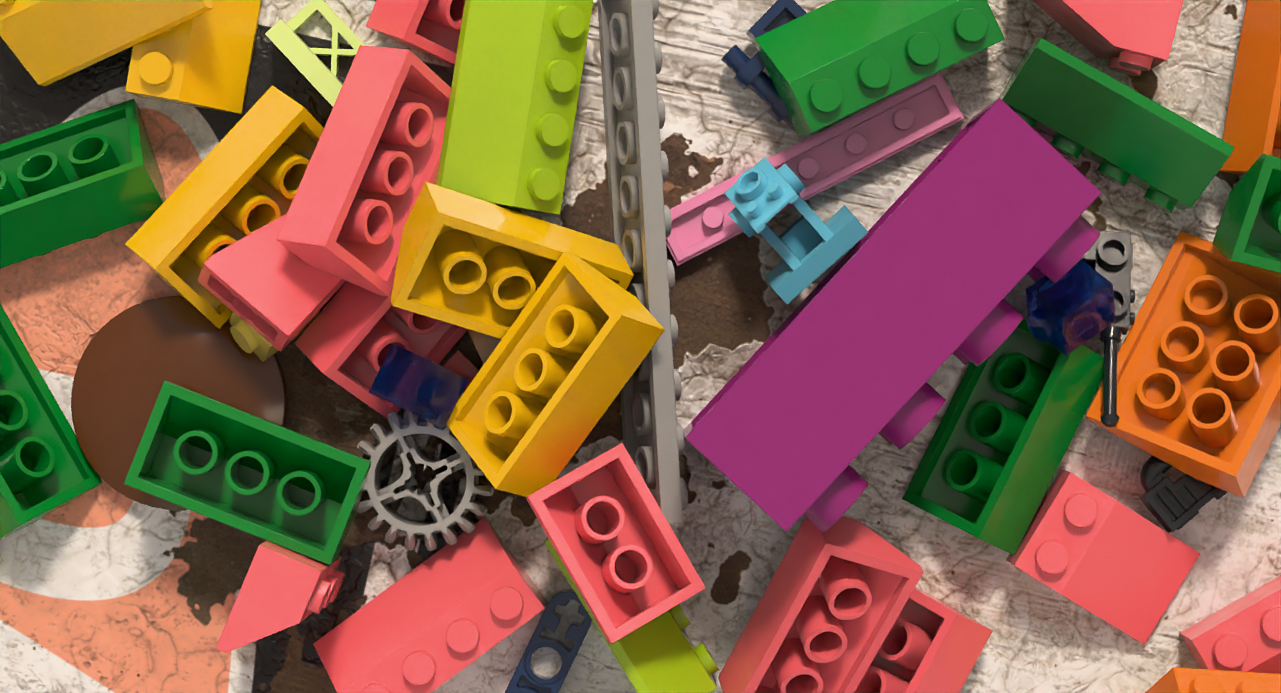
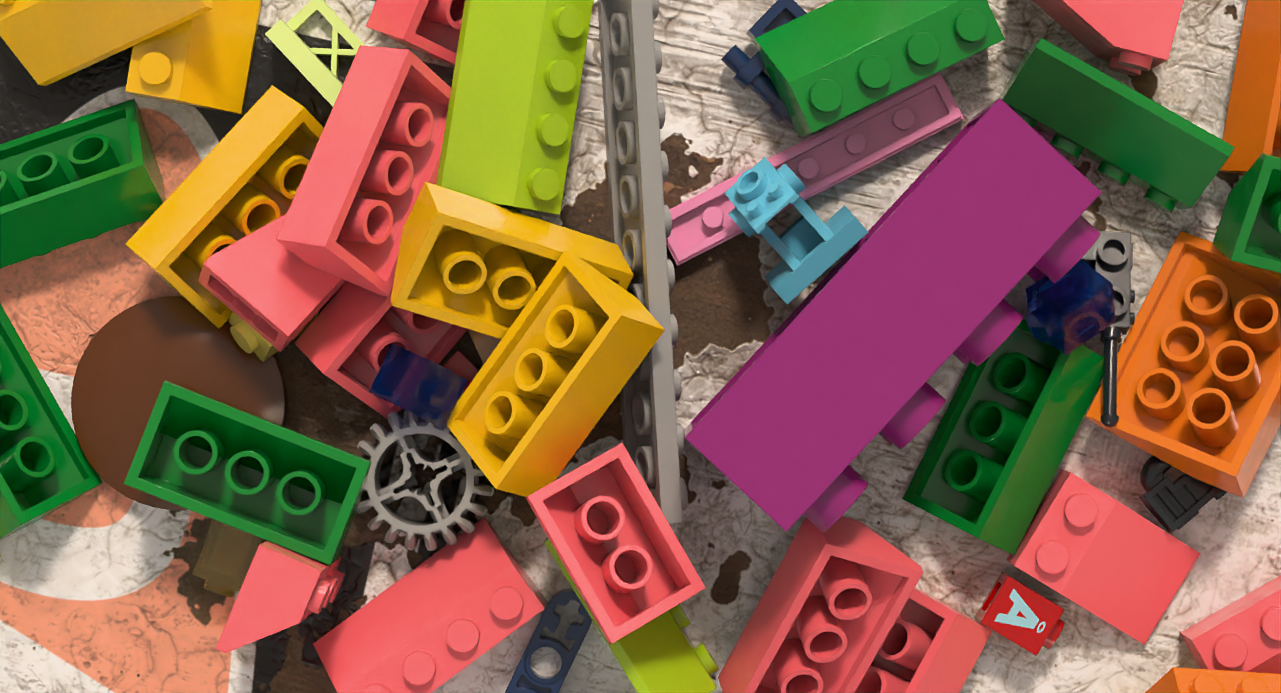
none -> clear yellow brick [192,519,267,597]
none -> red brick [975,571,1065,656]

